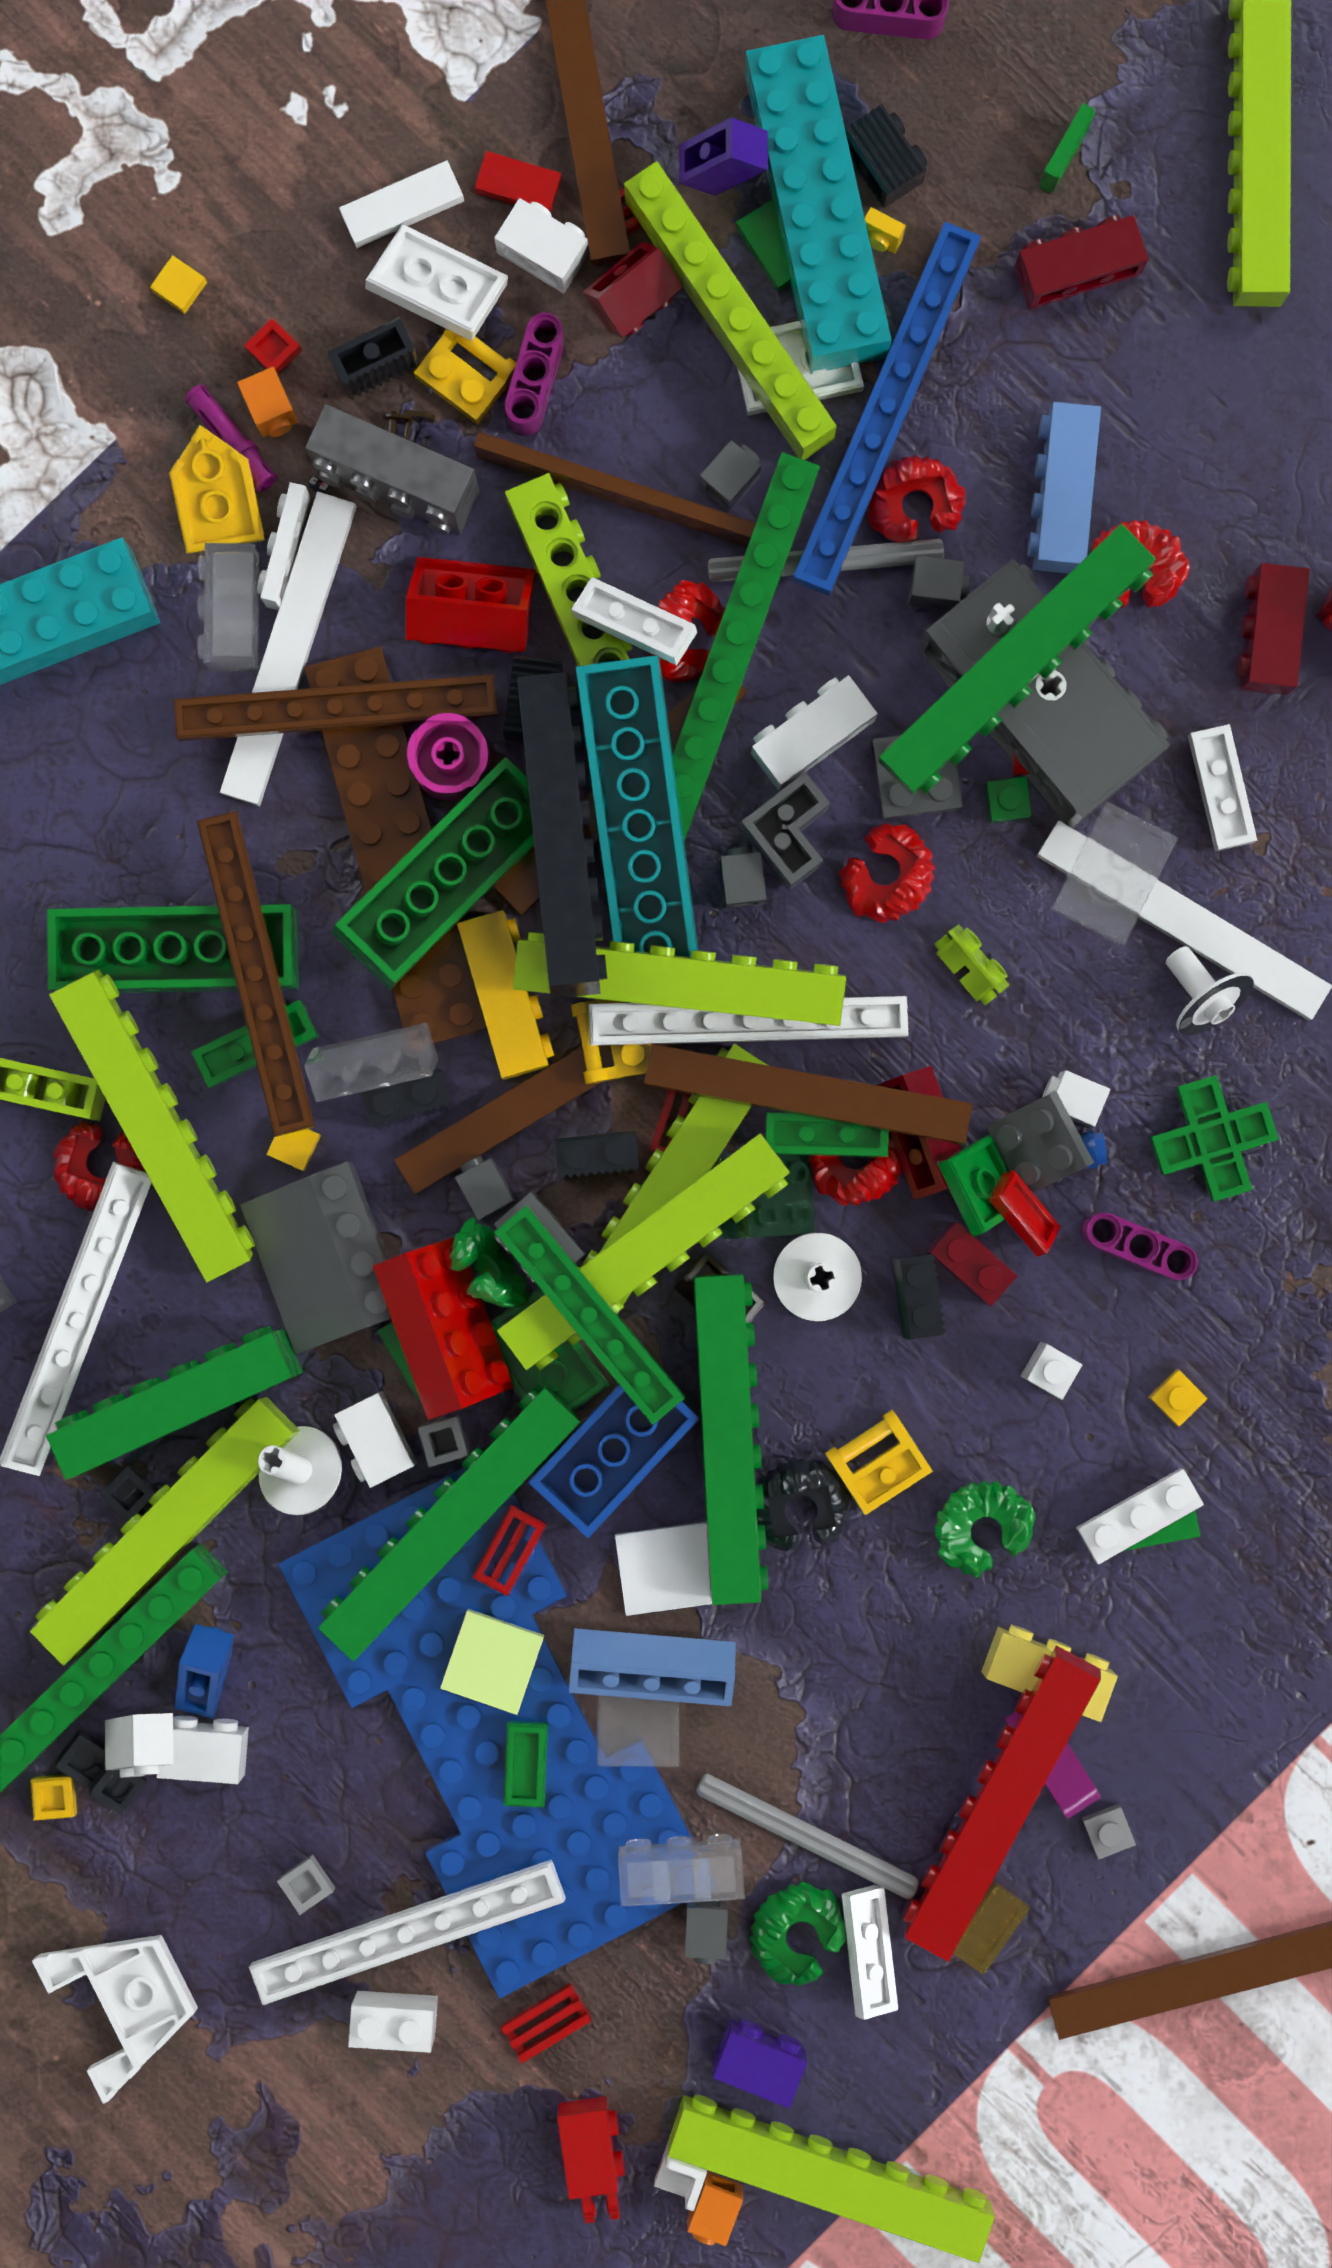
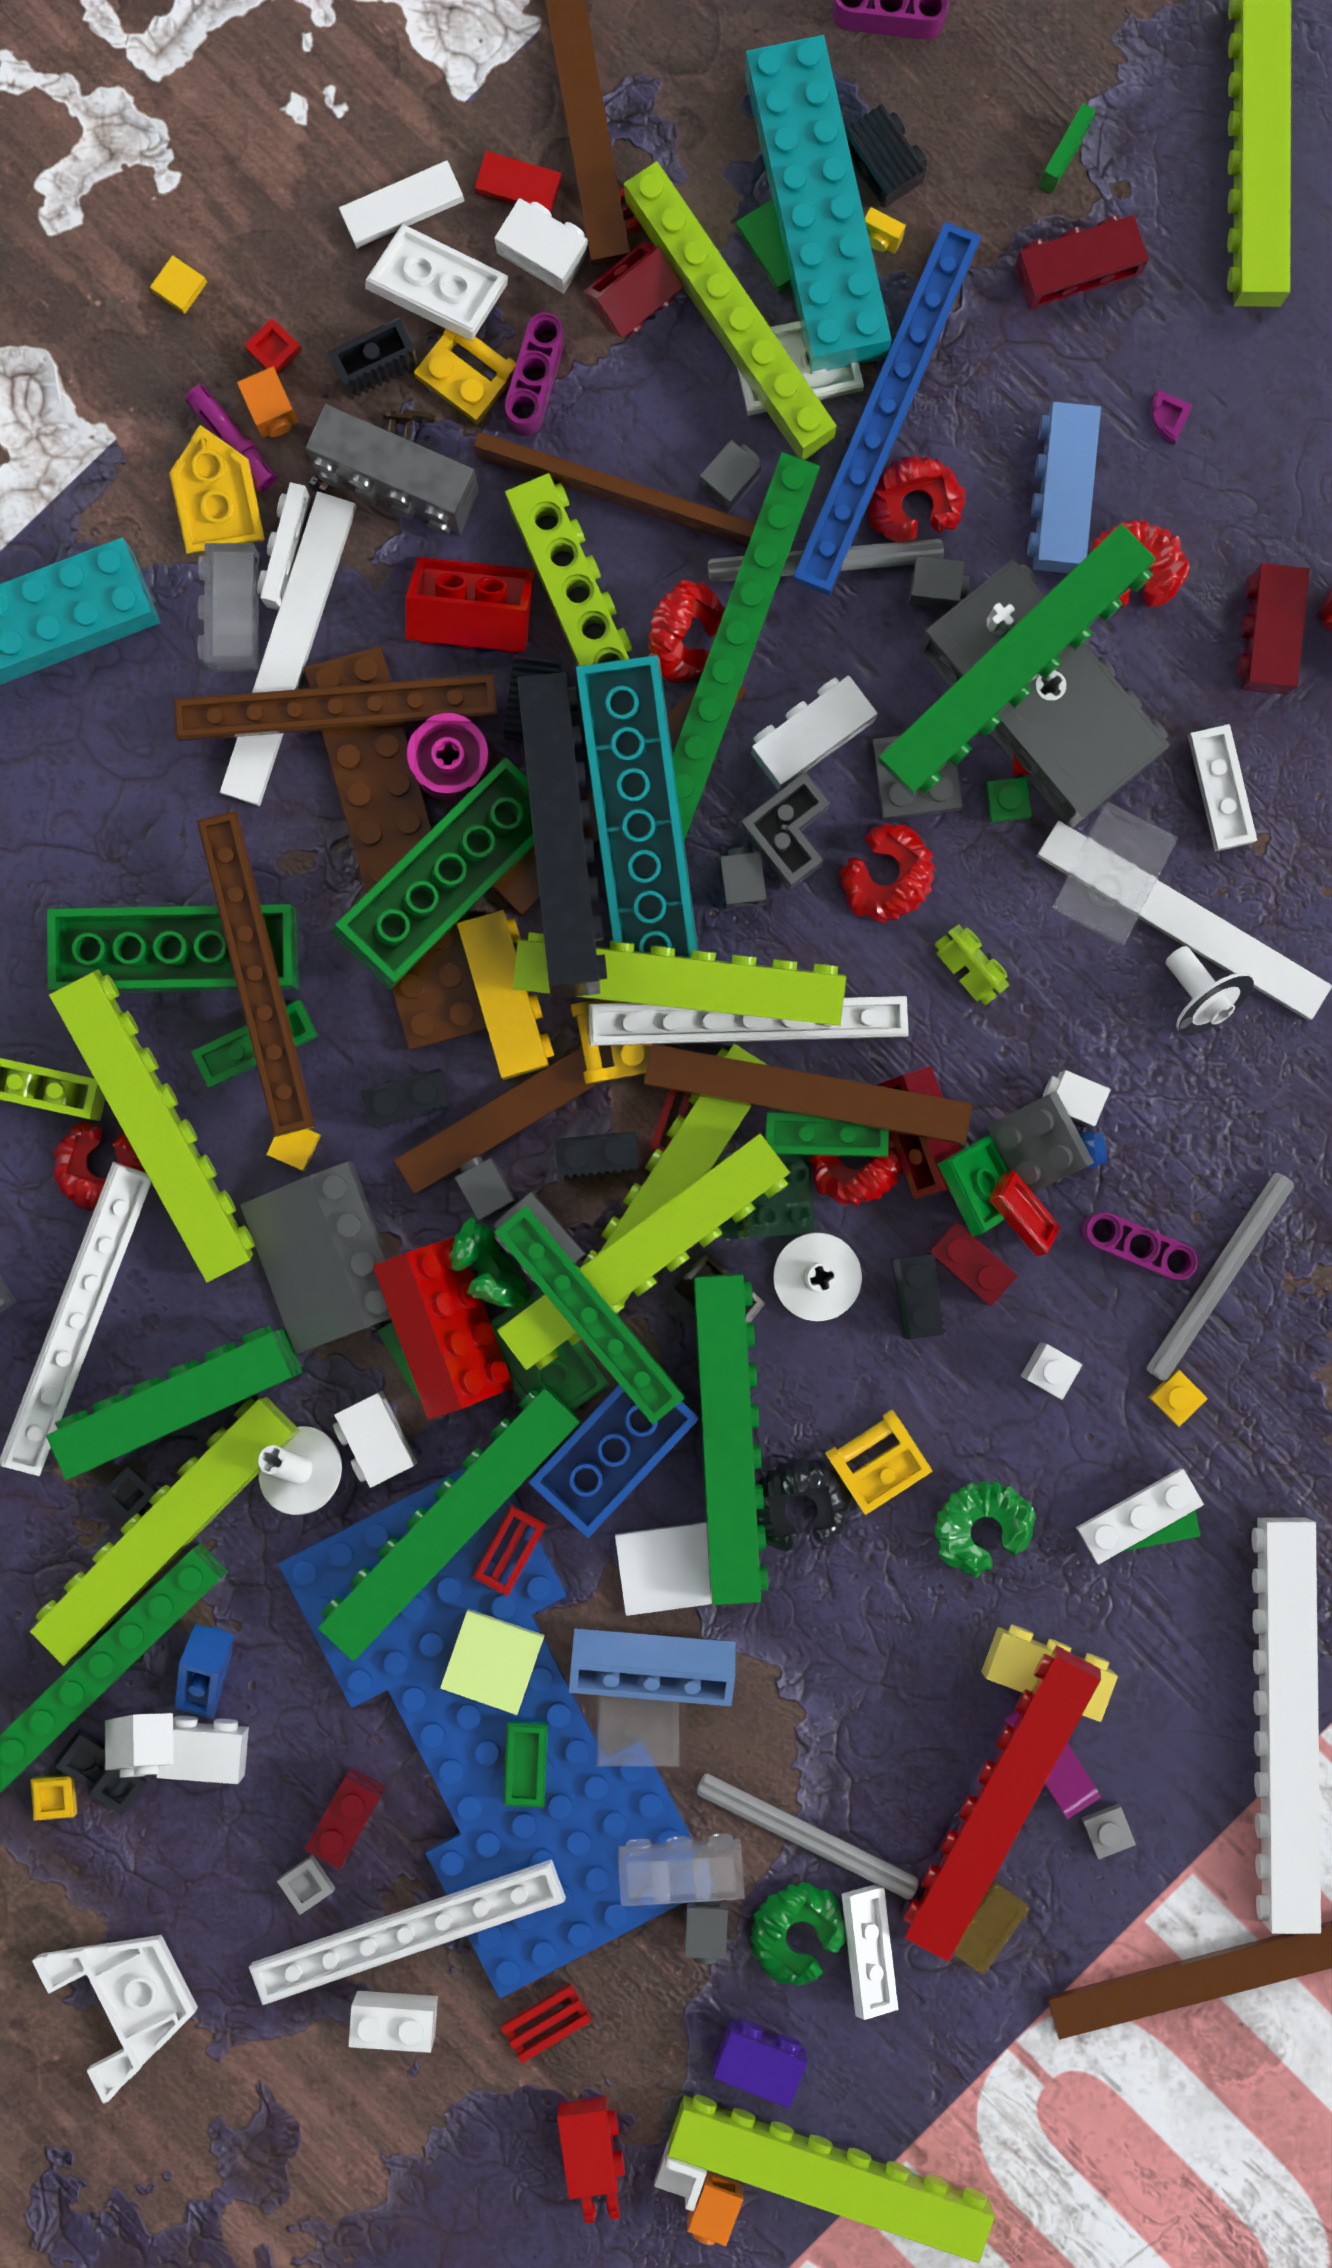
clear brick [304,1023,438,1102] -> none
dark grey brick [418,1413,472,1467] -> none
white plate [571,577,697,665] -> none
dark purple brick [679,117,768,196] -> none
green plate [1149,1075,1279,1202] -> none
none -> dark red brick [305,1767,386,1869]
none -> light grey axle [1147,1173,1294,1381]
none -> magenta tile [1151,389,1193,445]
none -> white brick [1252,1517,1321,1934]

